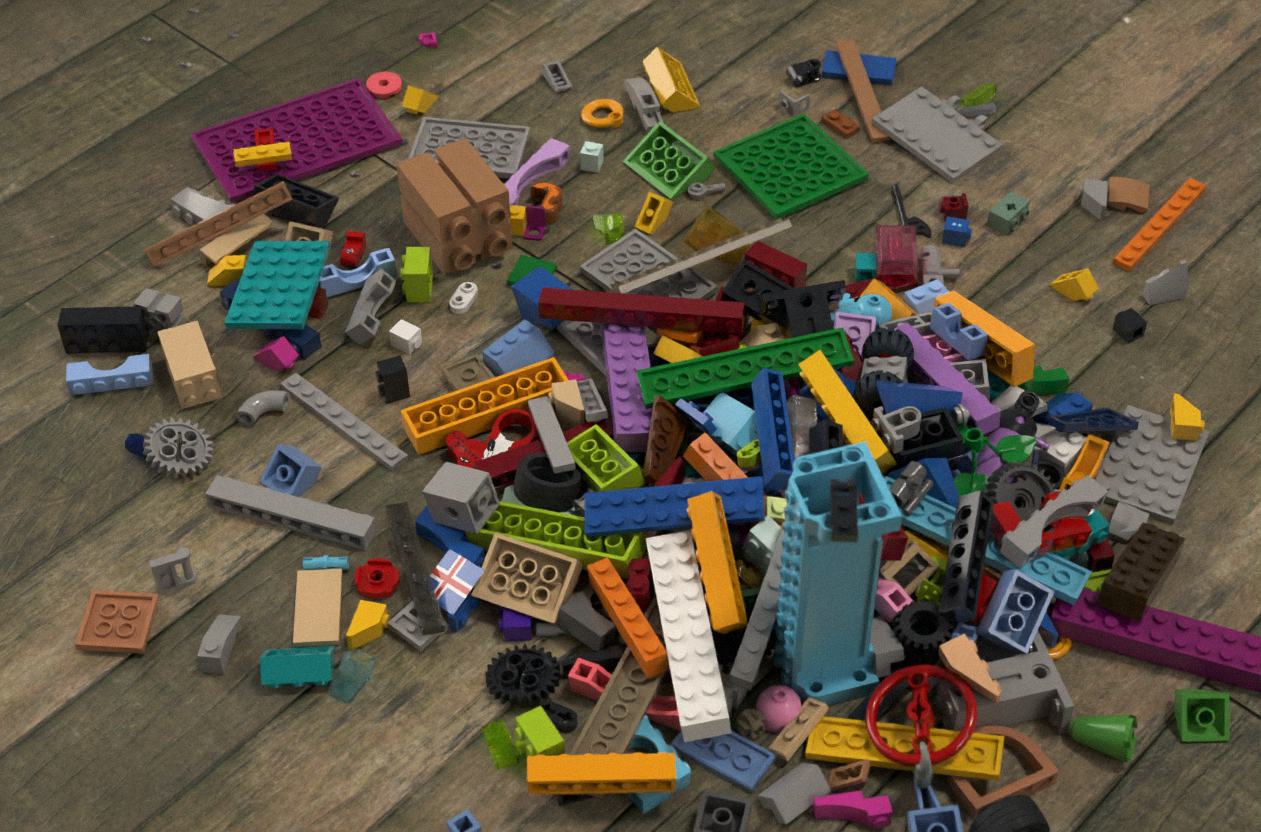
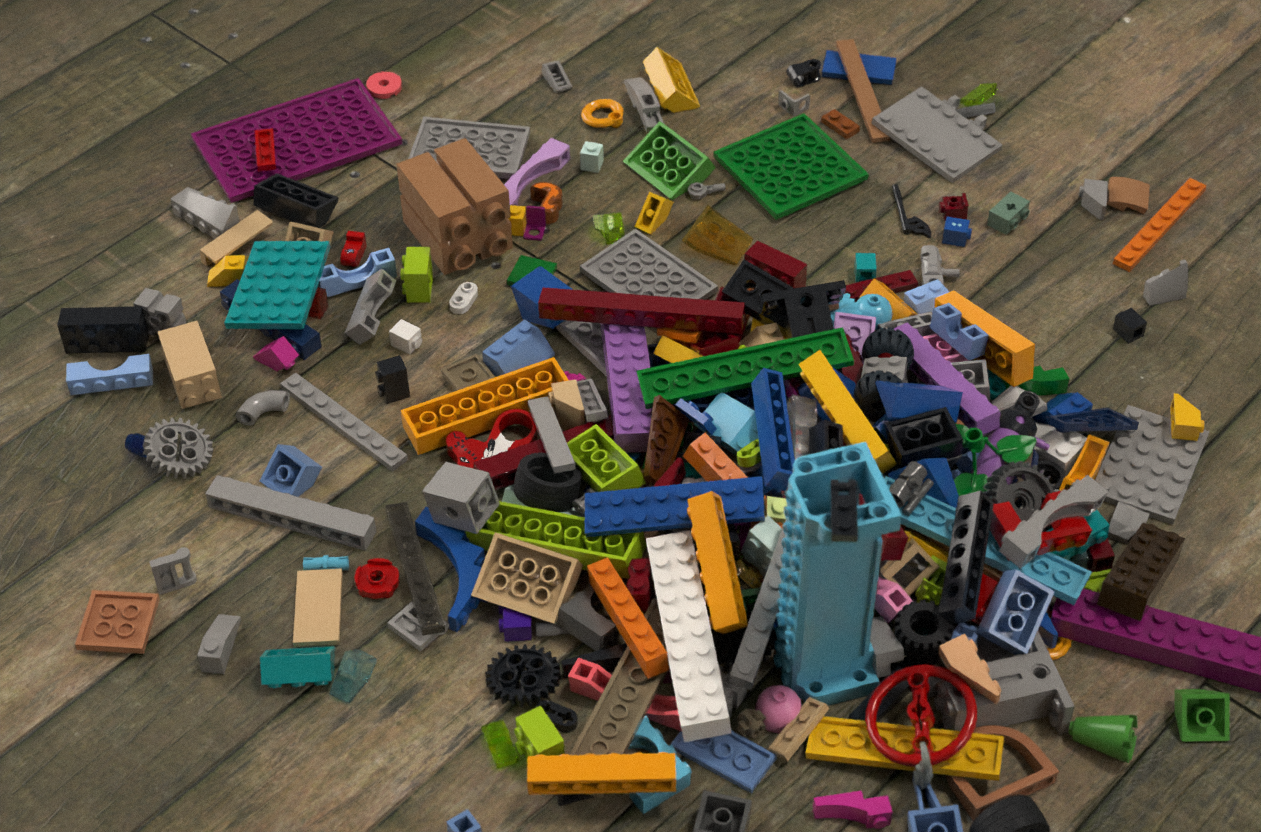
medium nougat tile [144,181,293,268] -> none
yellow plate [234,142,292,167] -> none
yellow slope [346,600,391,650] -> none
yellow slope [402,85,438,115] -> none
dark pink tile [418,33,438,48] -> none
sticker [418,549,485,615] -> none
dark tan plate [606,218,792,293] -> none
light grey piece [757,763,831,824] -> none
medium nougat slope [828,759,871,791] -> none
light grey pin [871,406,921,454] -> none
clear pink slope [873,225,918,275] -> none
light grey plate [951,404,969,425] -> none
yellow slope [1050,268,1099,301] -> none

